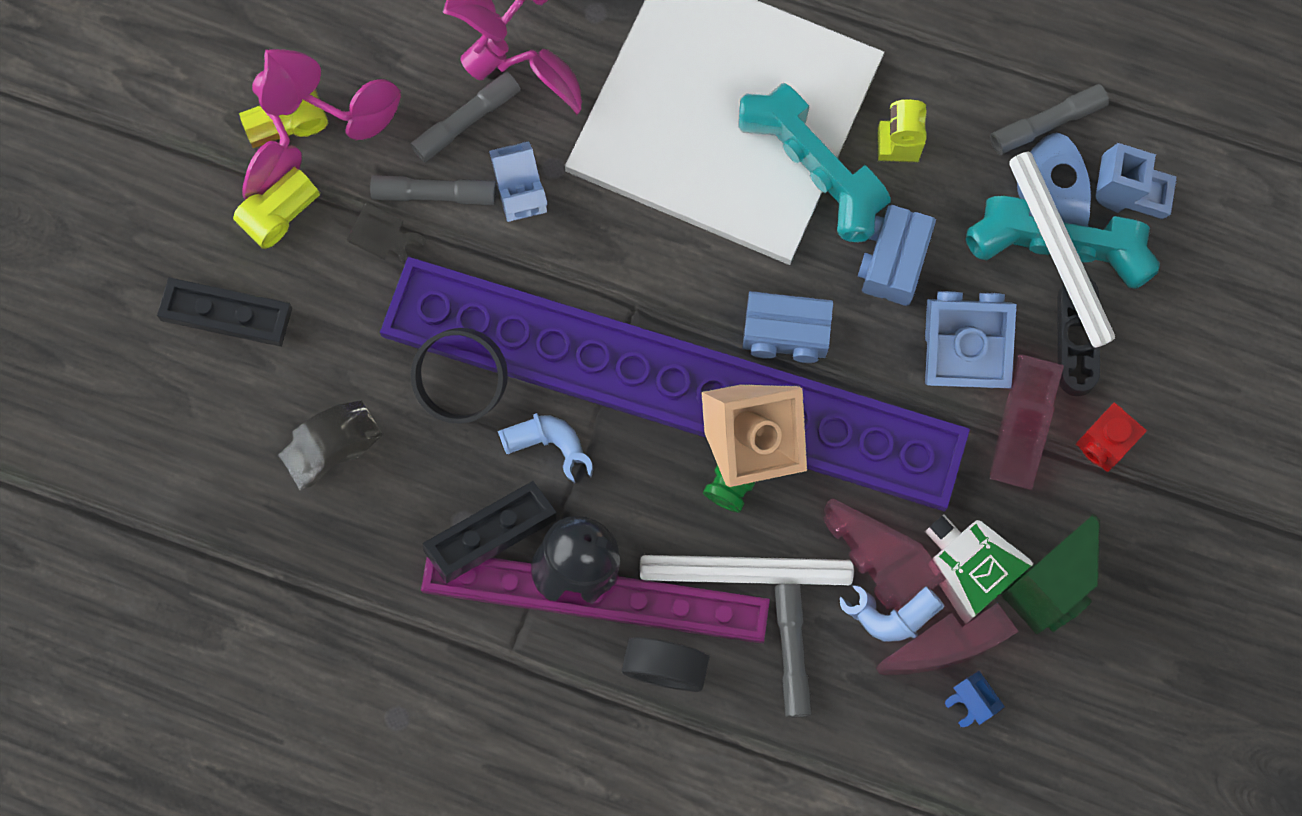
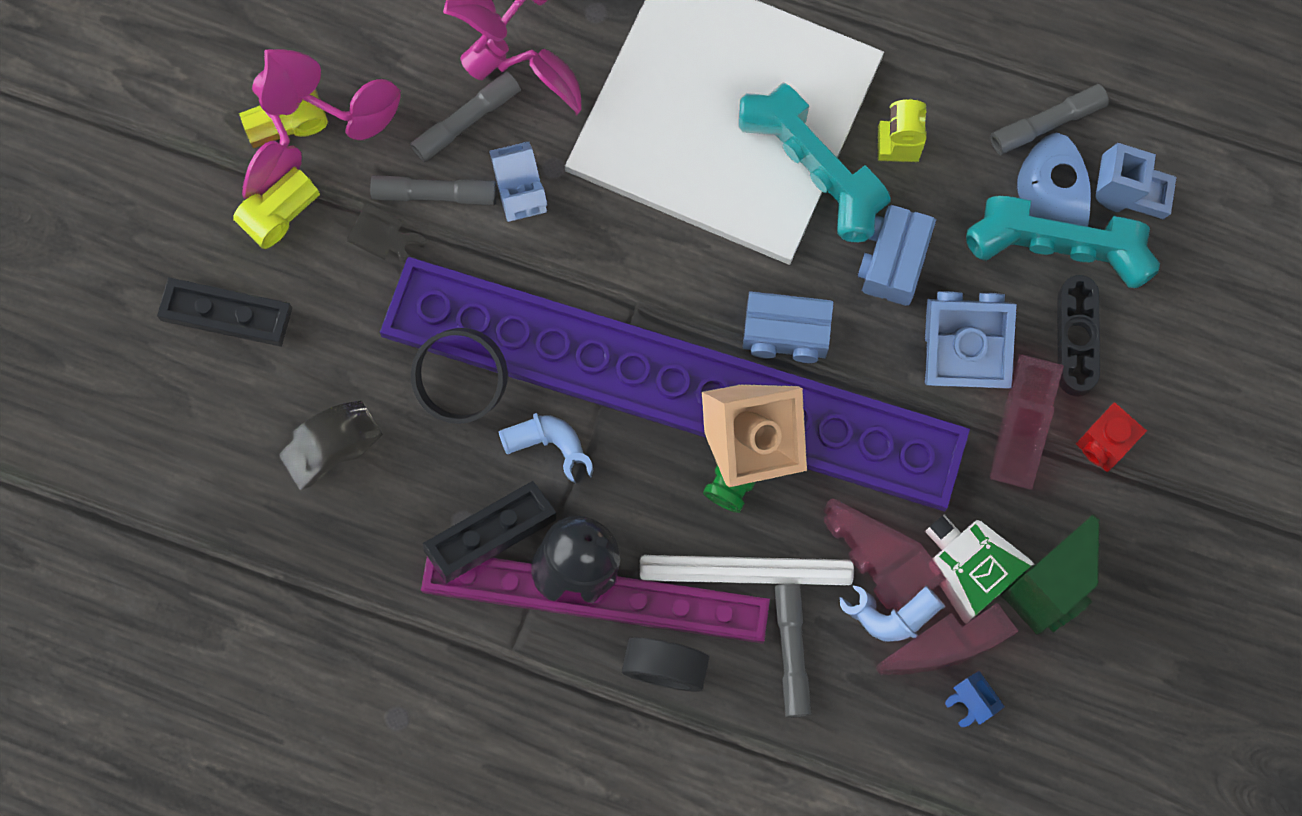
white axle [1009,152,1115,347] -> none

